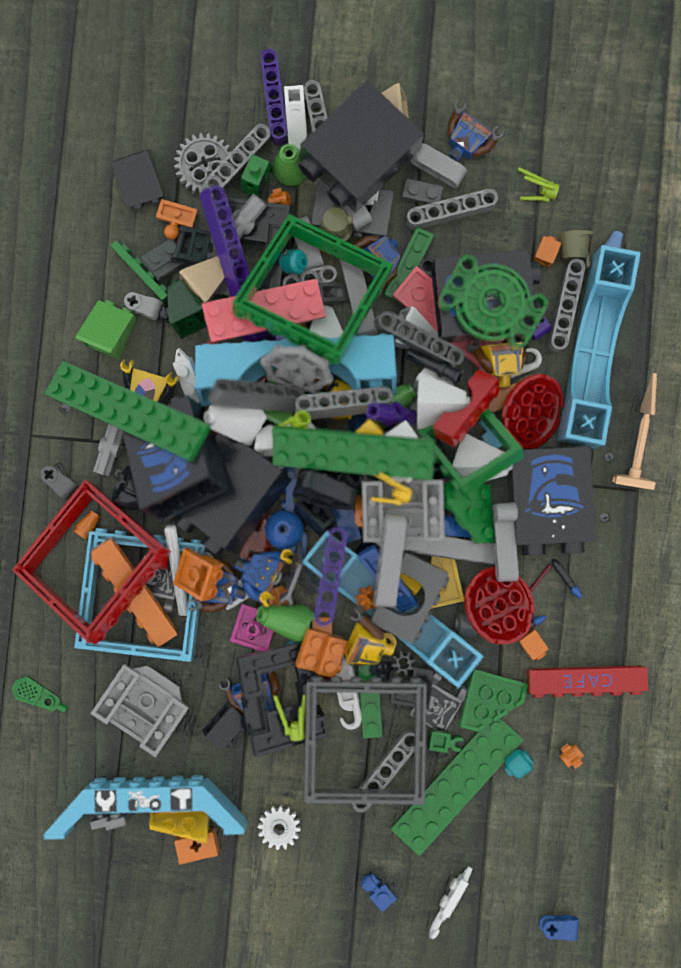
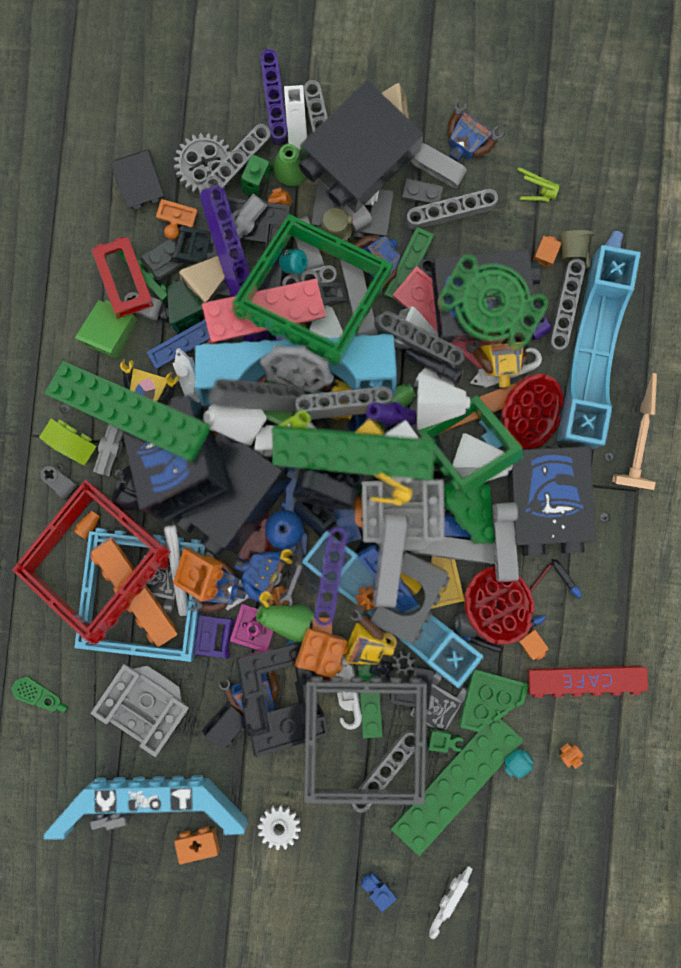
yellow wing [149,811,209,843] -> none
lime plant [274,694,306,741] -> none
red arch [433,369,500,447] -> none
blue piece [539,915,579,941] -> none
none -> lime brick [39,418,97,466]
none -> red piece [91,237,154,319]
none -> blue plate [147,319,210,369]
none -> dark purple plate [194,615,234,658]
none -> black piece [458,635,503,652]

